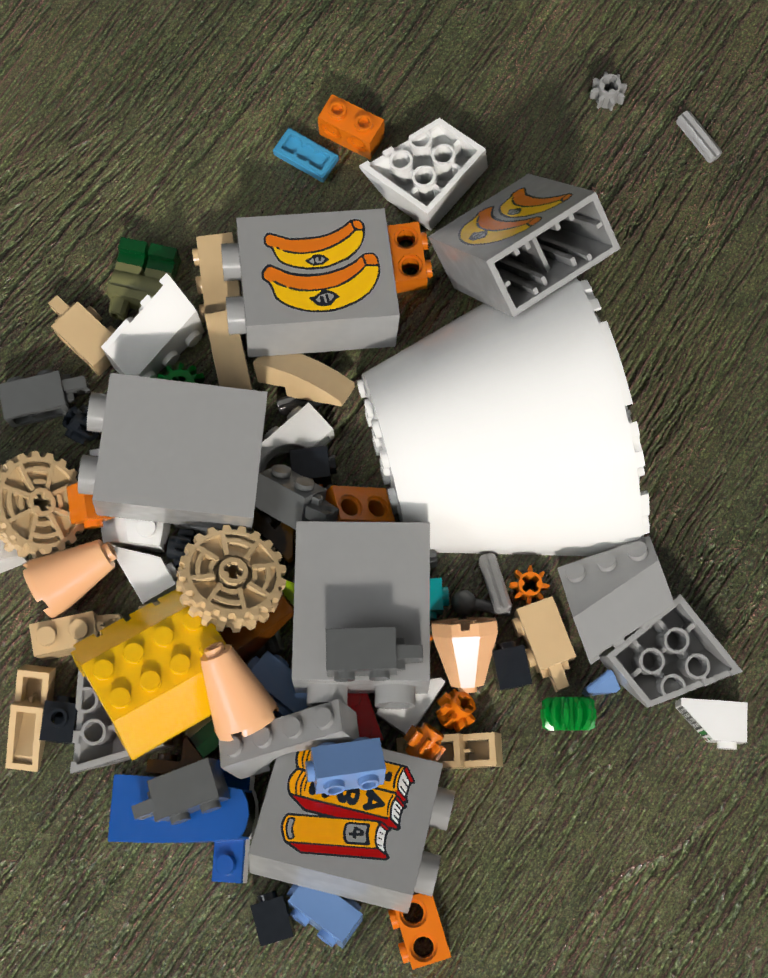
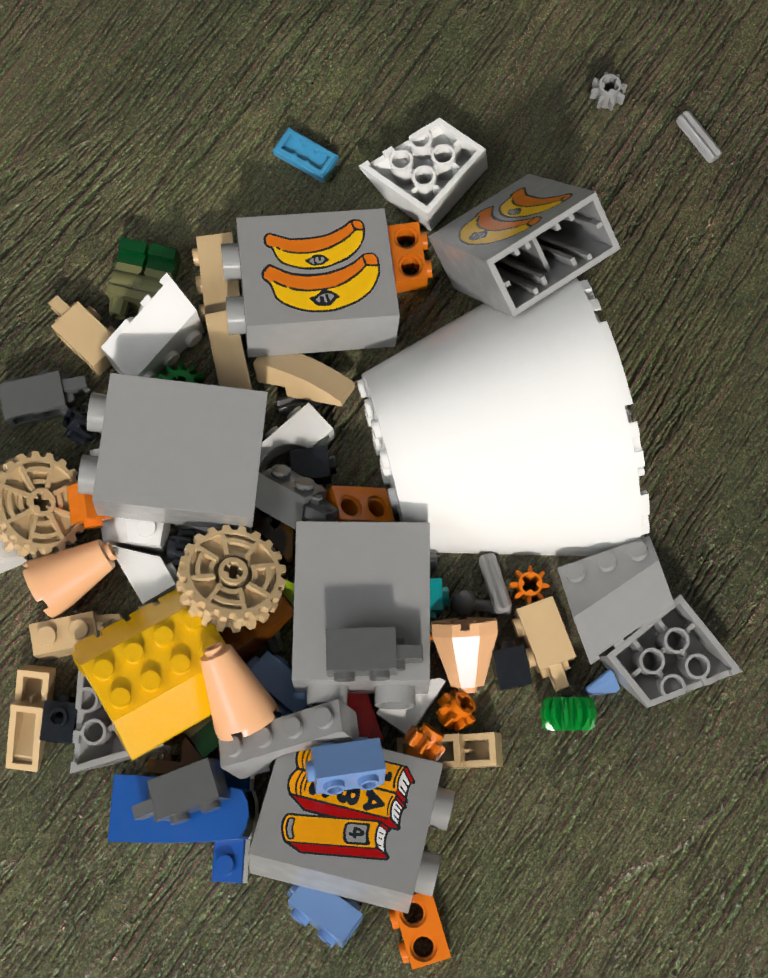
black brick [250,891,296,946] -> none
orange brick [318,94,385,160] -> none
white slope [675,698,748,750] -> none

